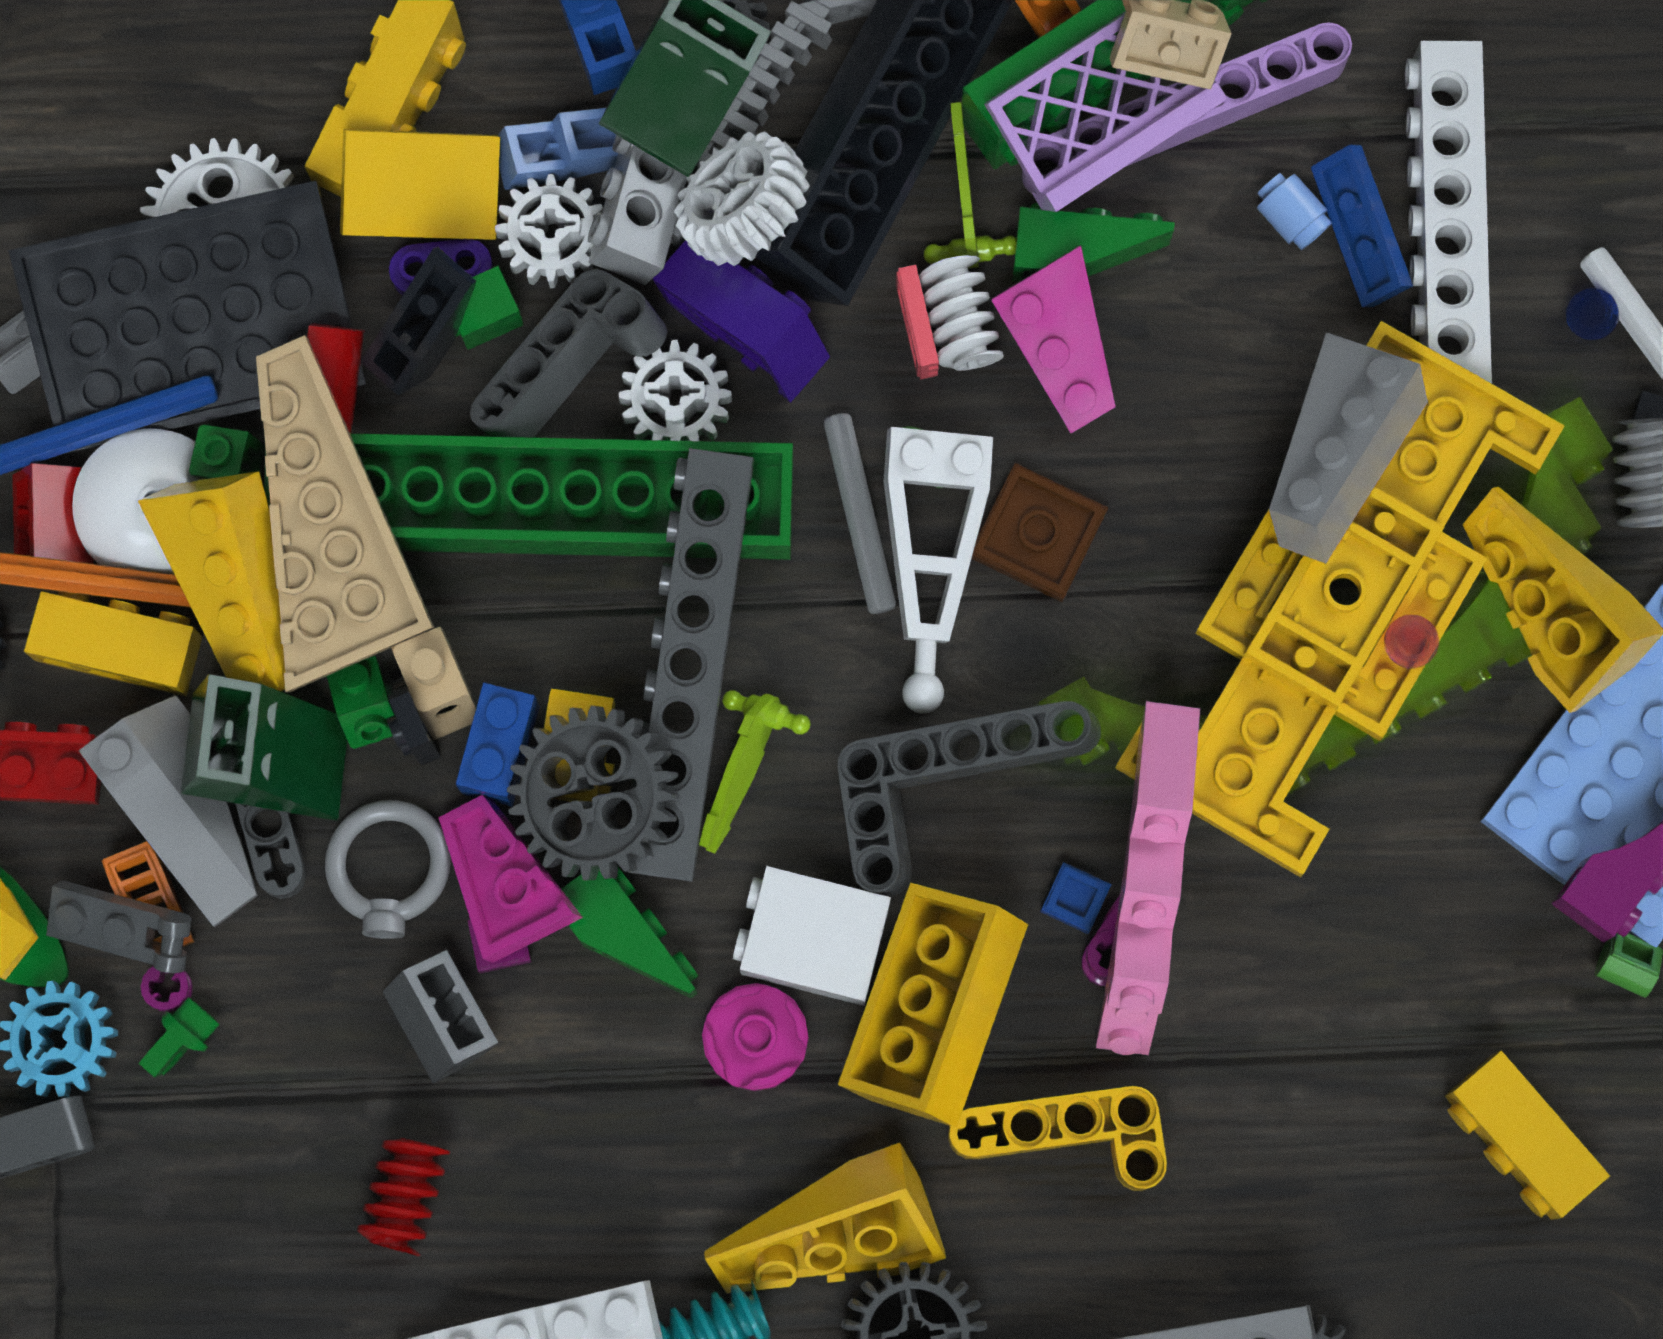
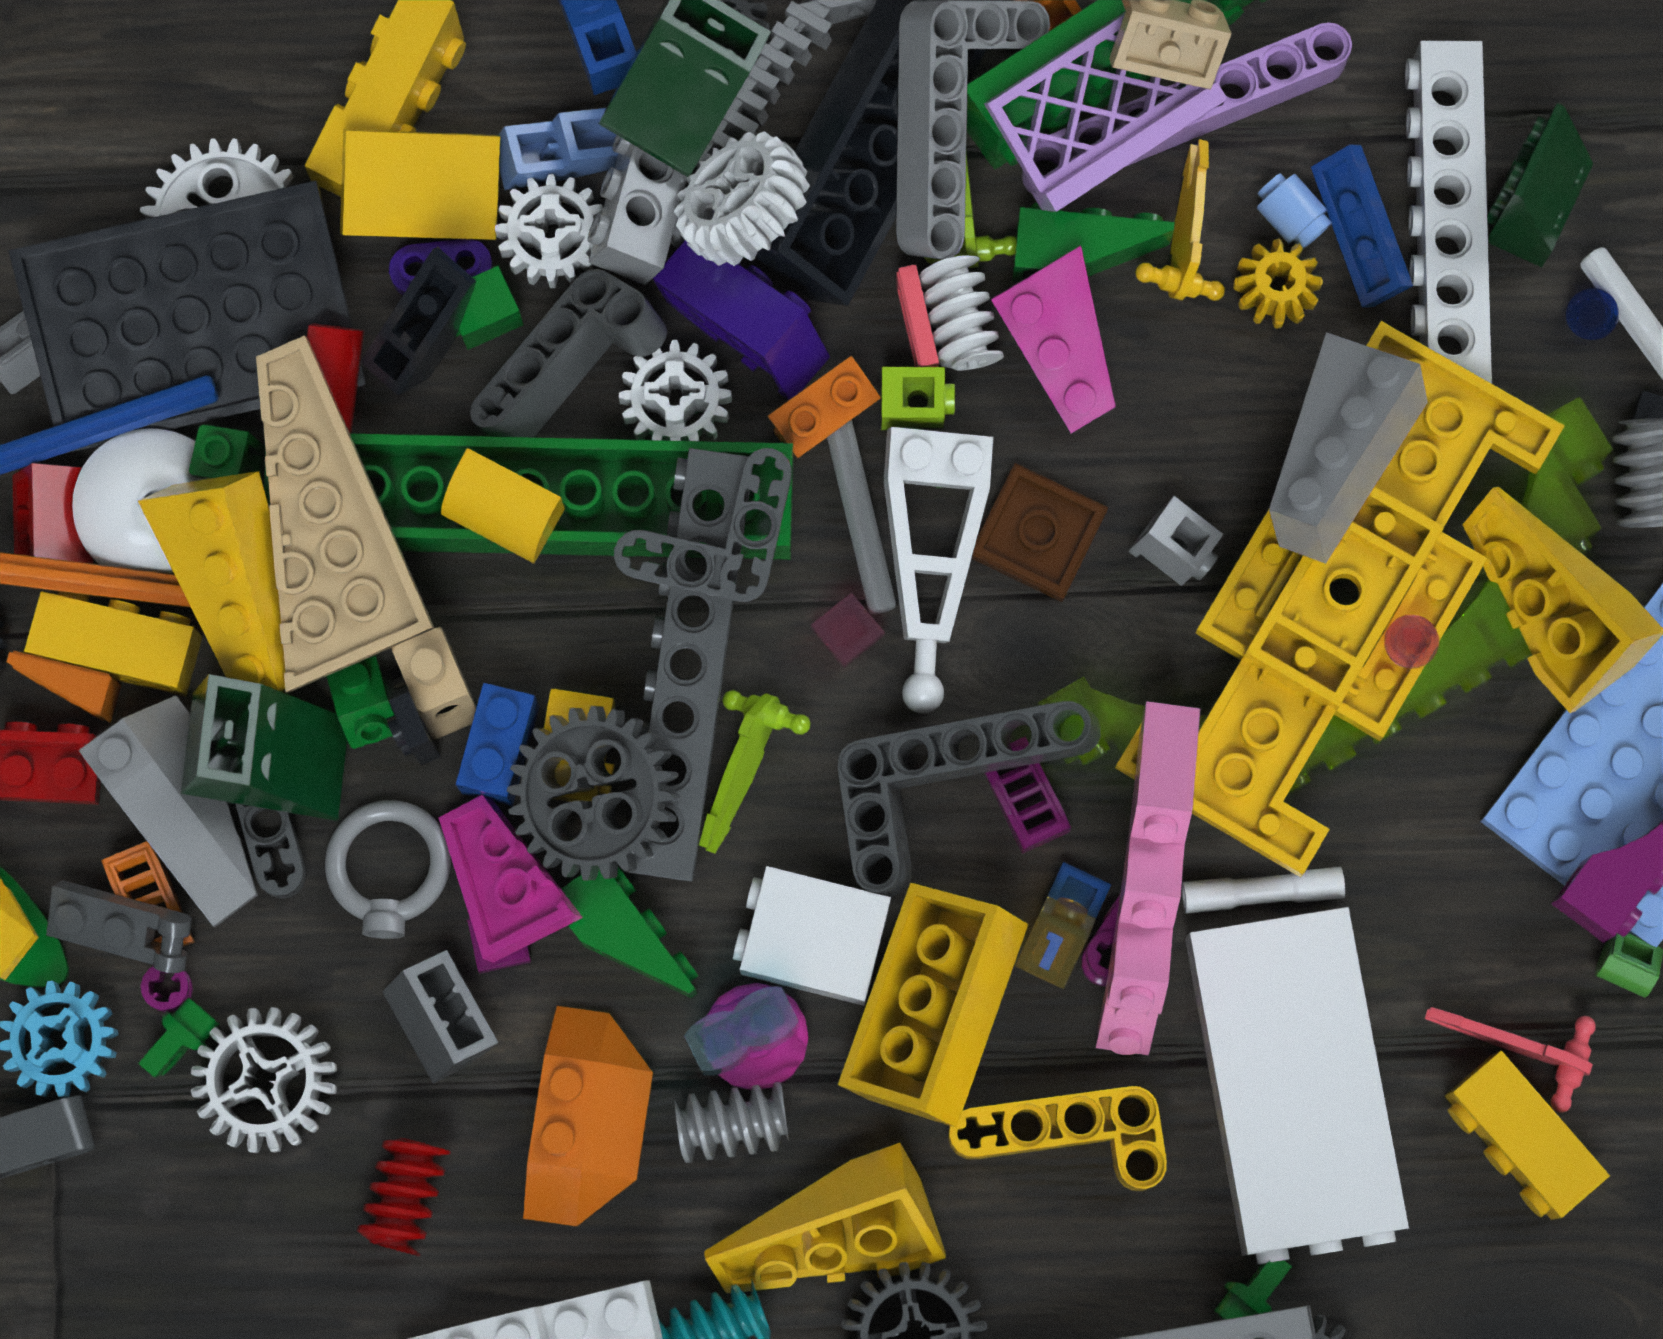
none -> orange slope [6,650,121,723]
none -> white gear [191,1007,337,1153]
none -> yellow brick [441,448,565,563]
none -> orange wedge [523,1006,653,1227]
none -> dark grey beam [614,448,792,602]
none -> light grey piece [674,1082,789,1163]
none -> clear light blue brick [684,986,800,1076]
none -> orange hinge [767,355,881,458]
none -> clear pink plate [811,592,885,668]
none -> lime brick [881,367,955,430]
none -> light grey beam [896,0,1050,259]
none -> magenta slope [984,736,1072,854]
none -> clear yellow brick [1015,896,1096,989]
none -> light grey brick [1128,496,1223,586]
none -> yellow piece [1135,139,1225,301]
none -> white piece [1182,867,1345,914]
none -> white brick [1185,907,1409,1264]
none -> green piece [1214,1260,1292,1320]
none -> yellow gear [1233,238,1323,329]
none -> coral piece [1424,1007,1596,1113]
none -> dark green slope [1487,103,1594,268]

